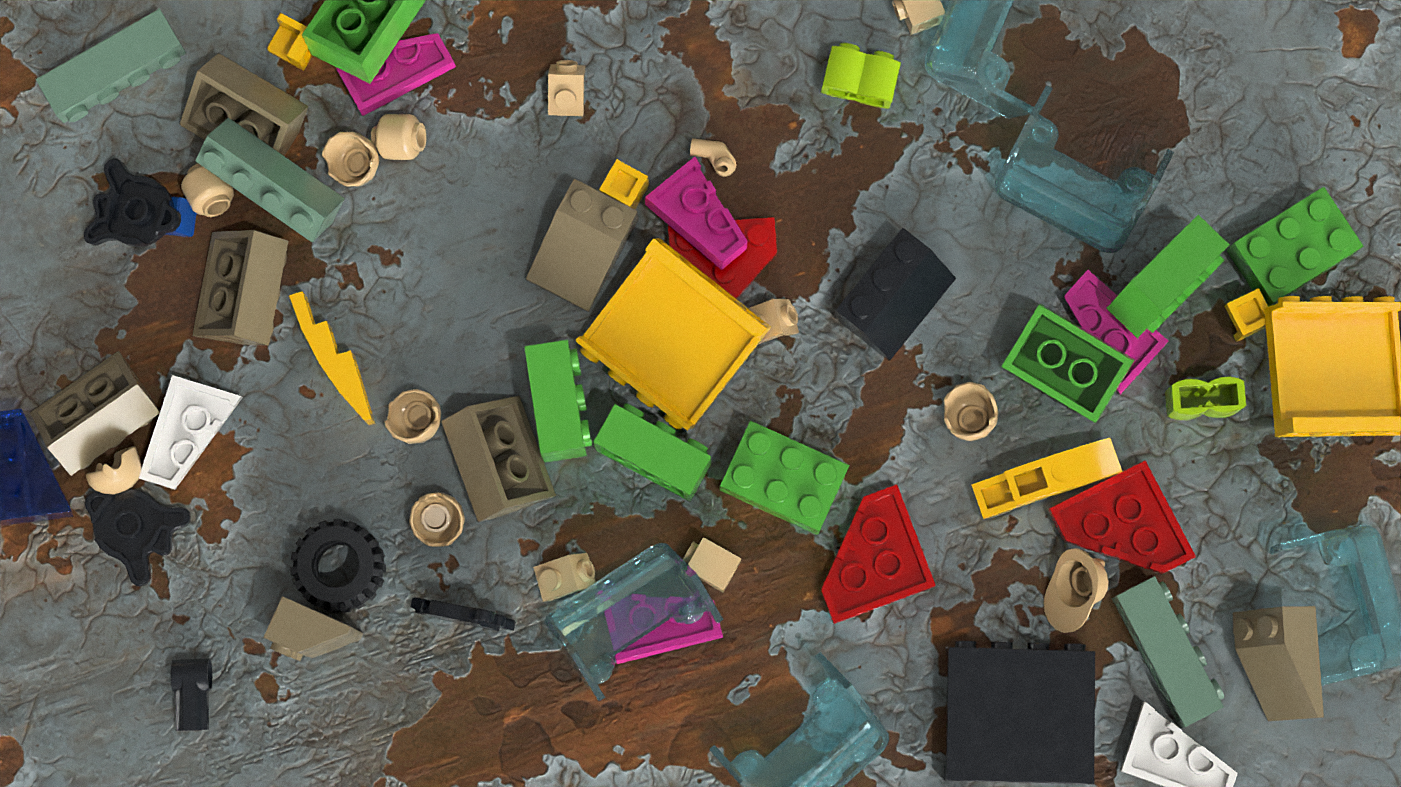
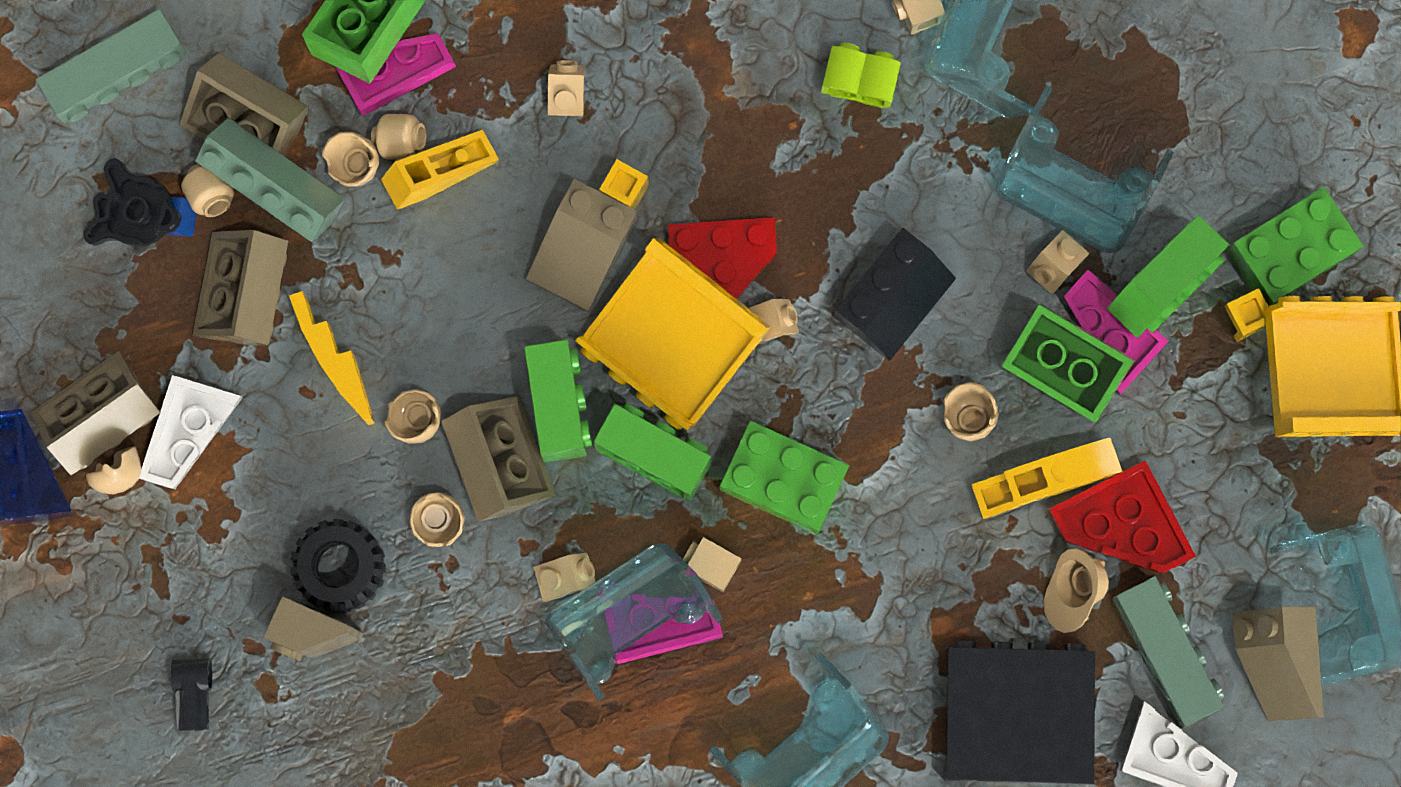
black tile [85,489,191,587] -> none
yellow panel [267,13,312,71] -> none
black tile [410,597,516,631] -> none
dark pink wing [645,157,748,270] -> none
tan arm [690,138,736,177] -> none
red plate [821,484,936,625] -> none
lime brick [1165,377,1246,420] -> none
none -> yellow slope [381,129,499,210]
none -> tan bracket [1027,230,1089,294]

